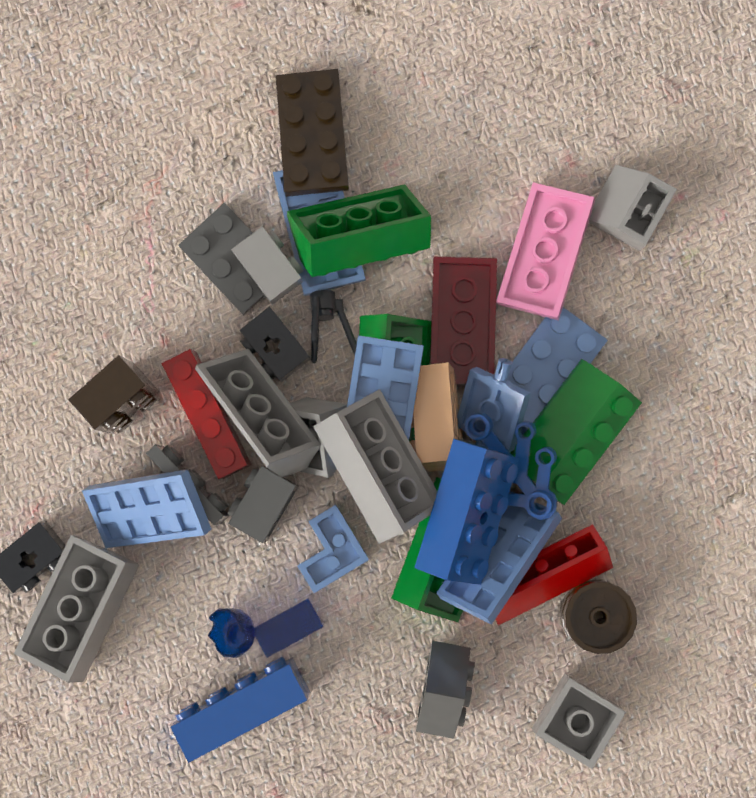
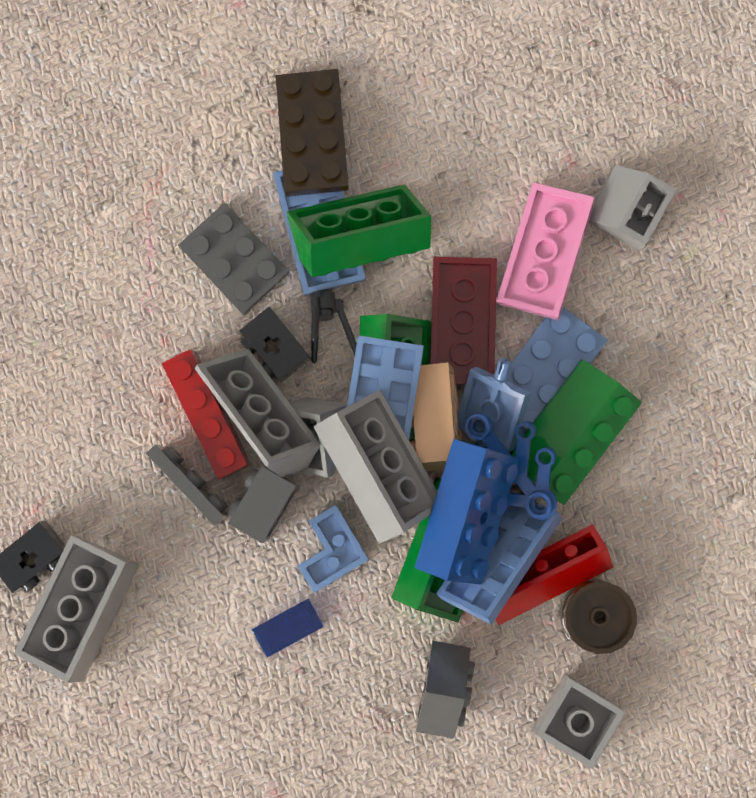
dark brown brick [68,355,160,434] -> none
medium blue plate [82,469,212,548] -> none
blue brick [170,656,310,763] -> none
clear blue hair [208,608,255,658] -> none
light grey brick [231,226,303,305] -> none

